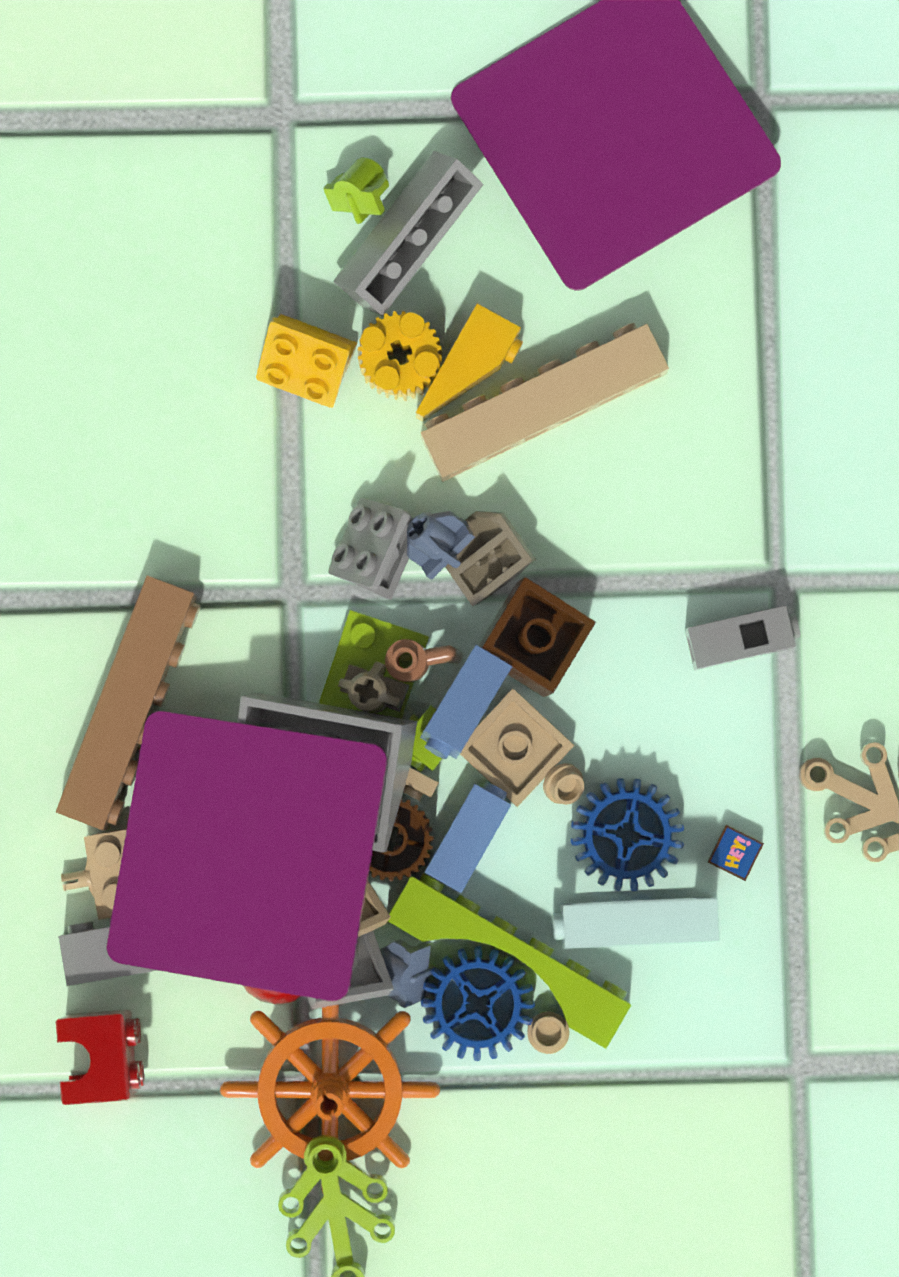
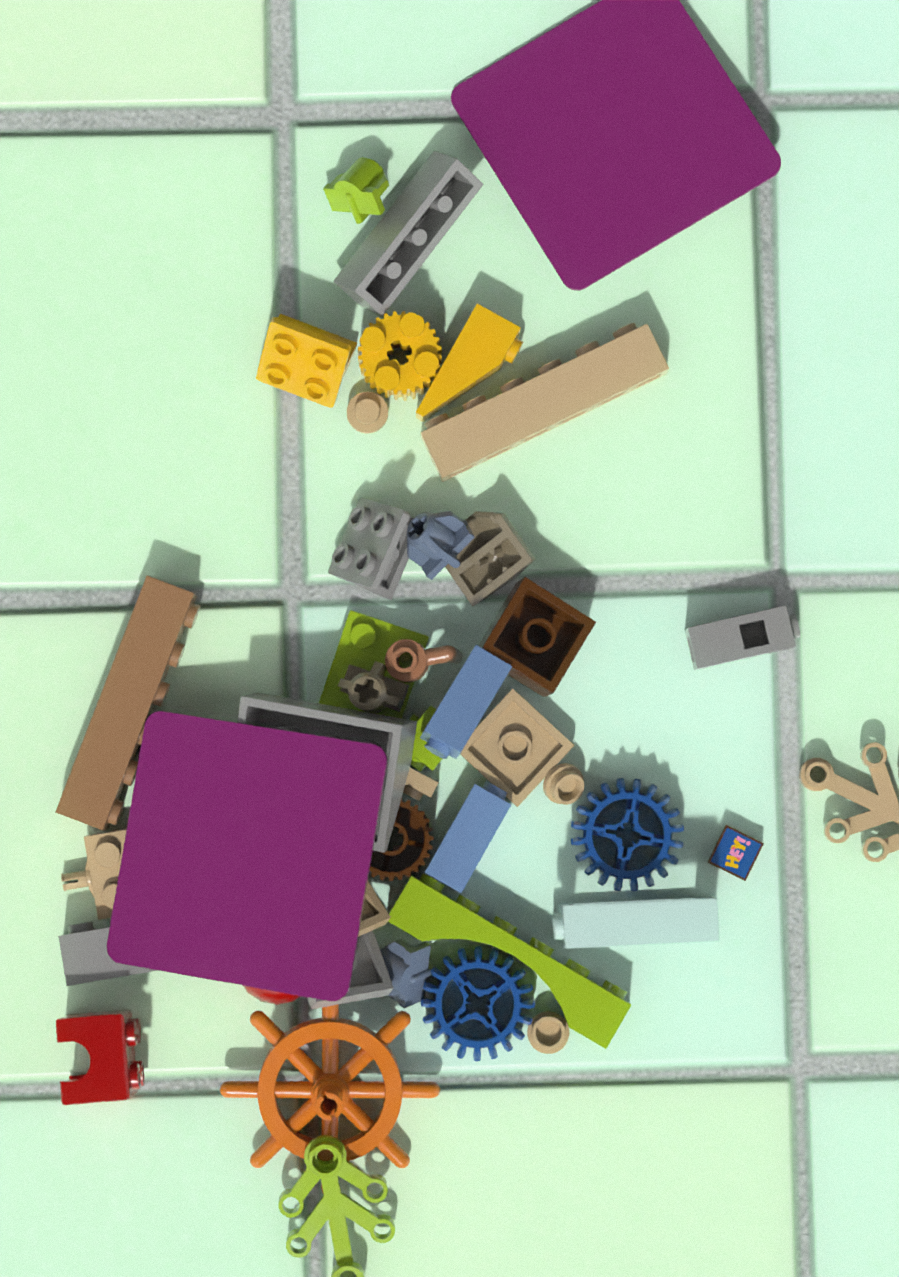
none -> tan plate [347,392,388,434]

